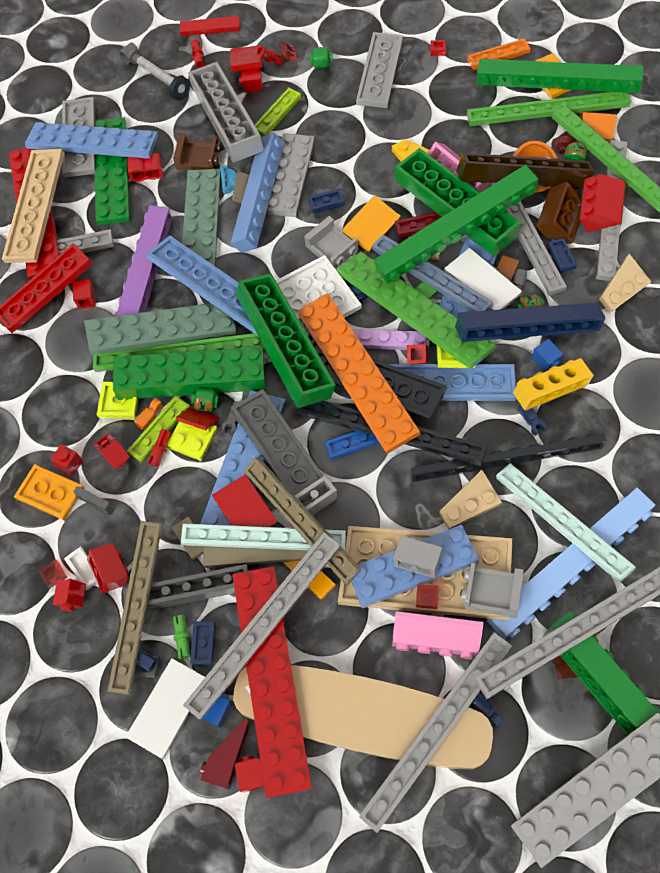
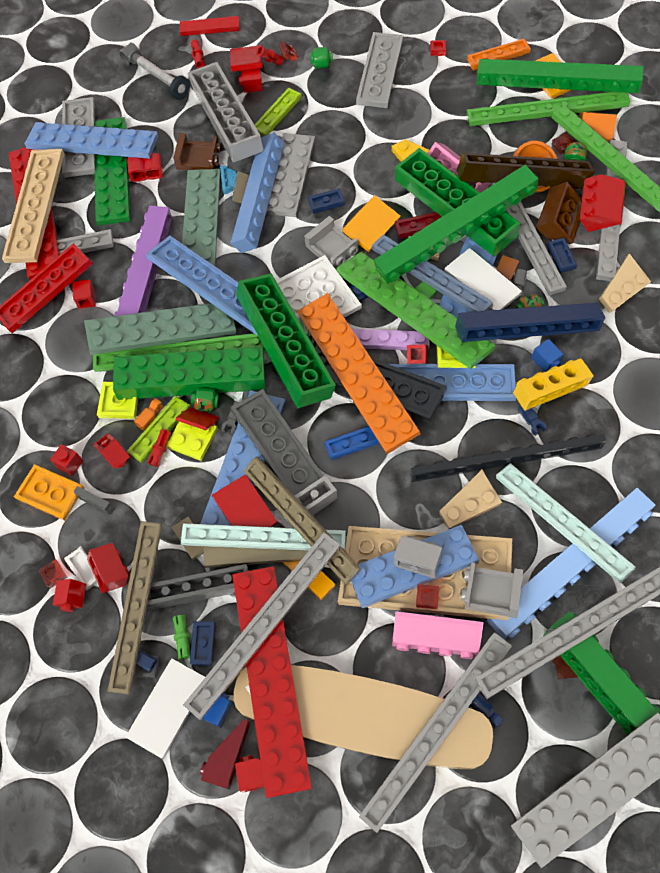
black plate [298,401,487,466] -> none

